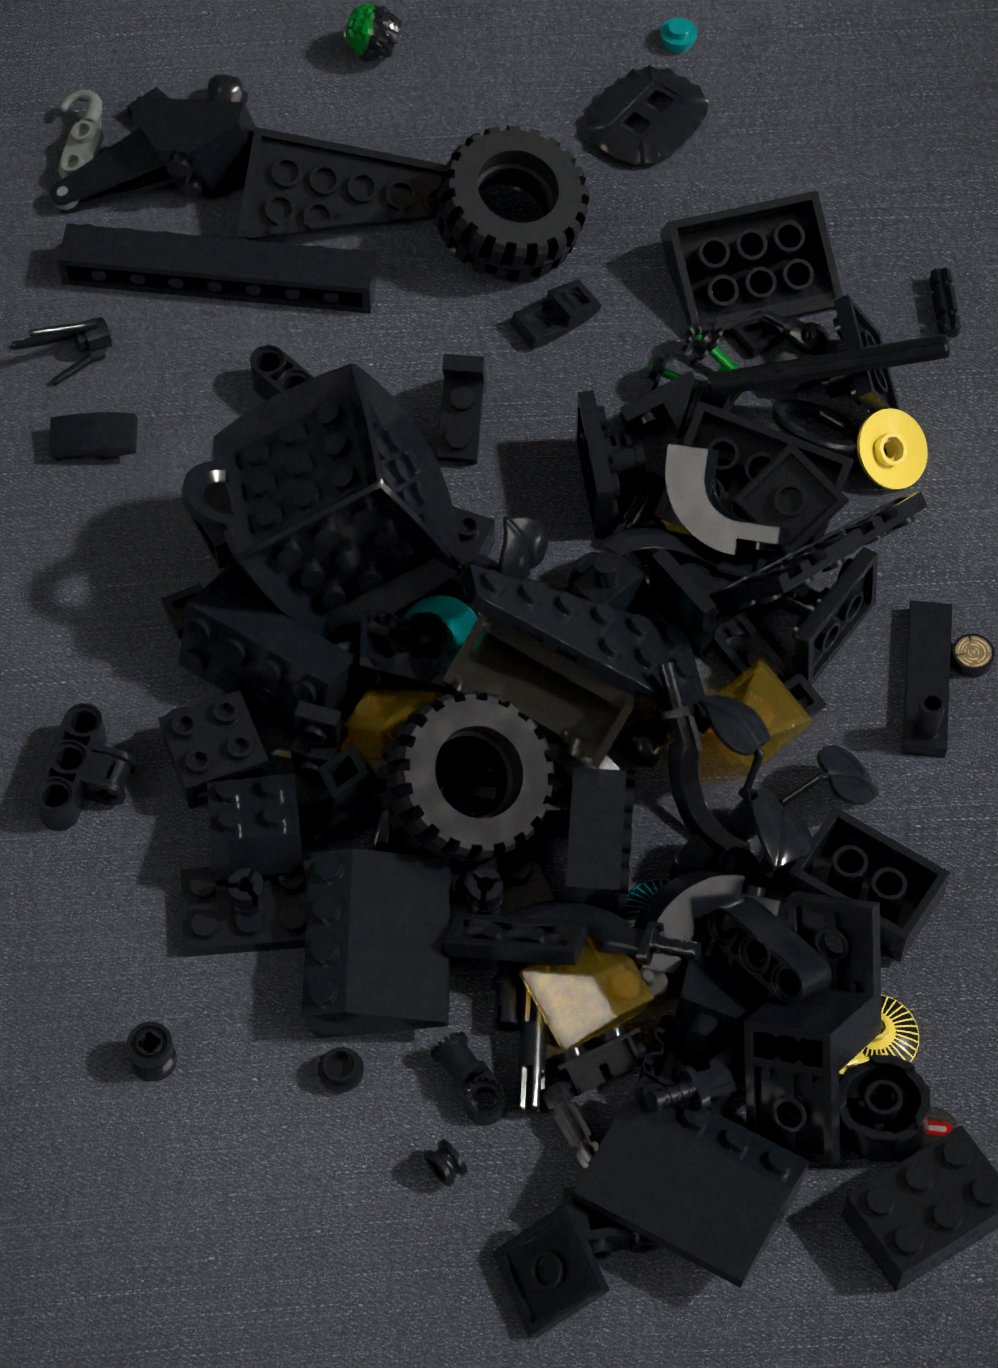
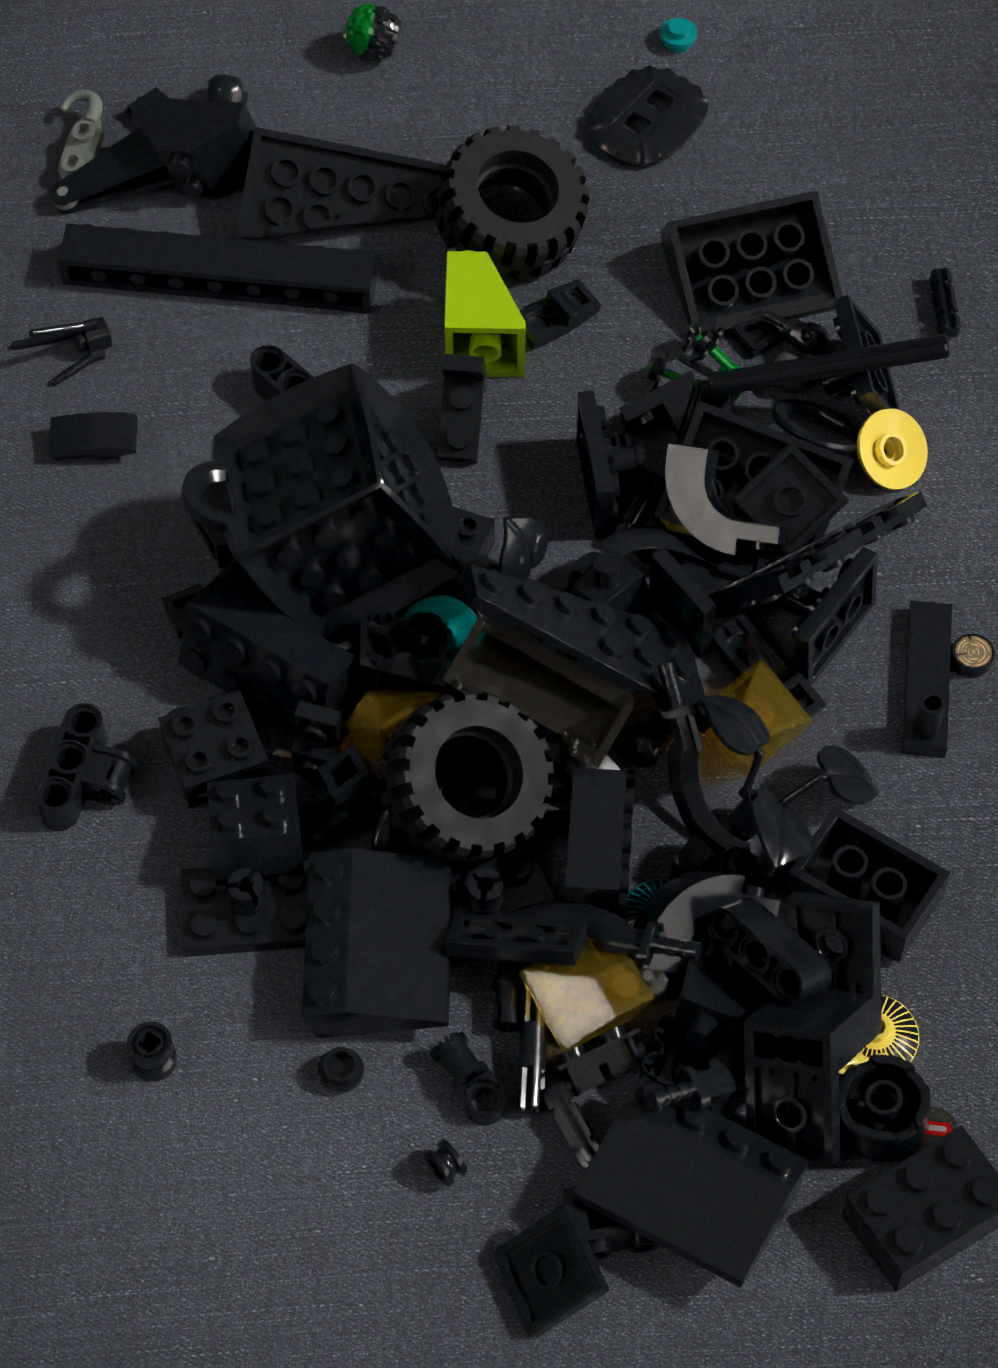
none -> lime slope [444,250,526,377]

